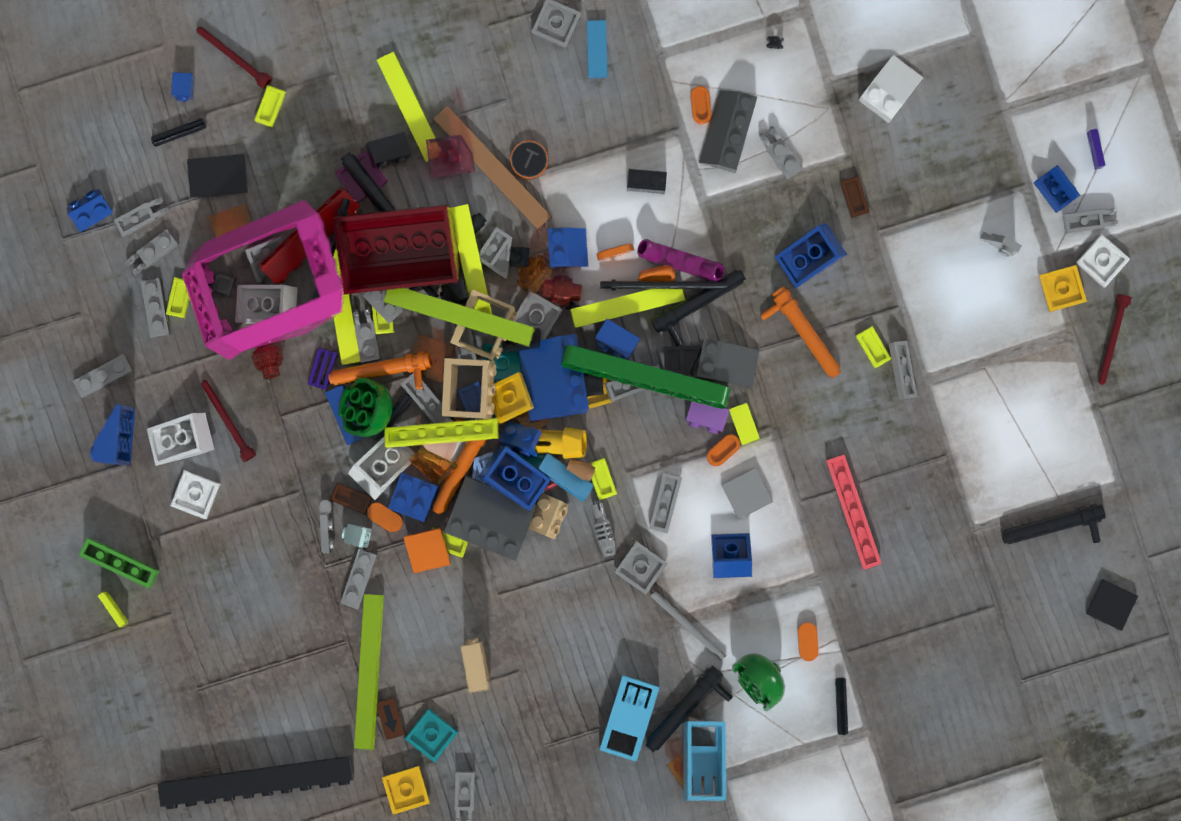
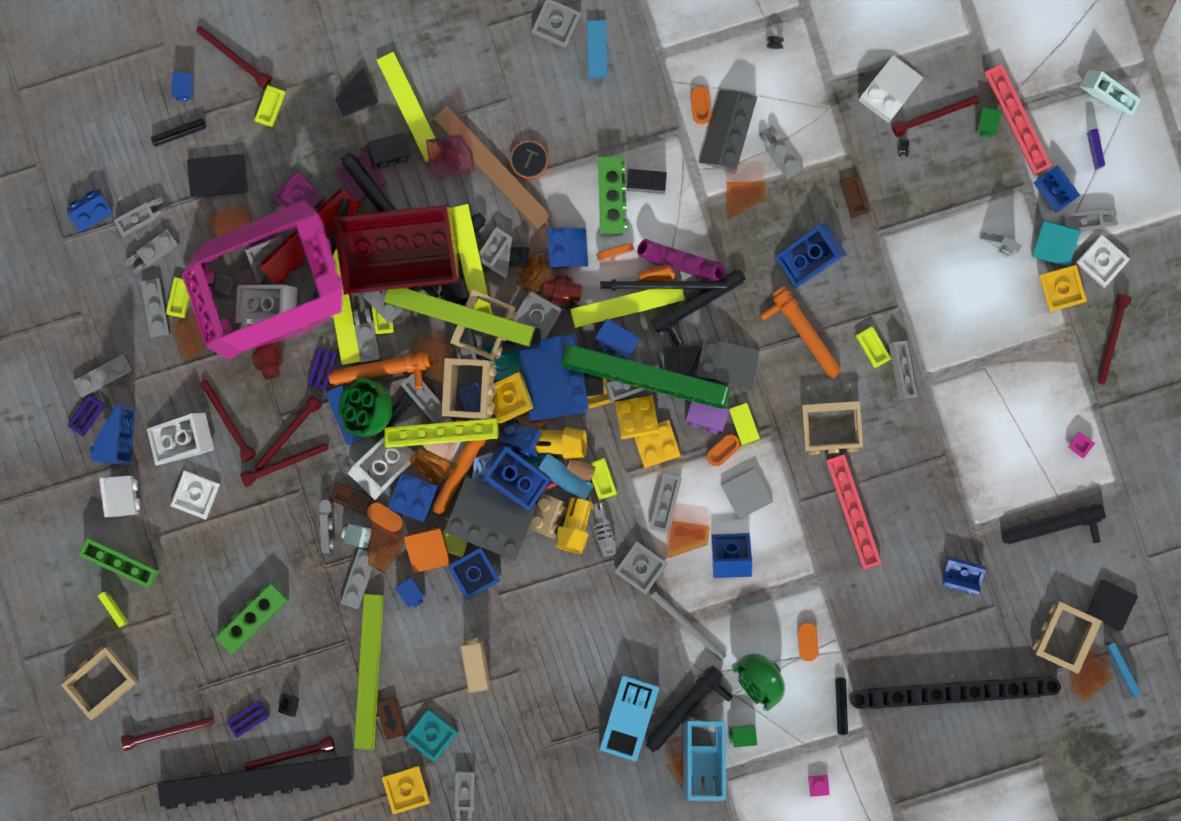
none -> tan window [61,647,138,721]
none -> dark purple tile [67,394,106,437]
none -> white slope [99,476,141,517]
none -> dark red piece [121,718,214,751]
none -> clear orange wing [171,316,205,361]
none -> bright green brick [216,584,289,655]
none -> dark purple tile [226,701,270,738]
none -> dark red piece [240,443,329,487]
none -> dark red piece [244,736,335,770]
none -> dark red piece [255,395,322,470]
none -> magenta tile [271,171,325,209]
none -> black plate [278,693,300,717]
none -> black wing [335,68,378,118]
none -> clear orange wing [368,522,405,574]
none -> blue brick [395,577,425,608]
none -> blue brick [447,547,501,600]
none -> yellow piece [556,498,593,554]
none -> bright green brick [598,156,627,235]
none -> yellow plate [615,395,659,439]
none -> yellow plate [634,420,681,468]
none -> clear orange wing [667,521,710,558]
none -> clear orange wing [727,181,765,219]
none -> green brick [728,724,757,748]
none -> tan window [801,401,863,455]
none -> dark pink plate [808,775,830,797]
none -> black beam [849,677,1061,709]
none -> dark red piece [891,96,979,137]
none -> black bush [898,139,909,157]
none -> blue bracket [942,557,986,595]
none -> green brick [976,107,1001,138]
none -> coral plate [984,64,1052,176]
none -> teal tile [1032,219,1081,267]
none -> tan window [1032,601,1102,674]
none -> dark pink plate [1067,432,1095,459]
none -> clear orange wing [1071,650,1114,703]
none -> light aqua slope [1080,70,1141,116]
none -> dark azure tile [1105,642,1141,697]

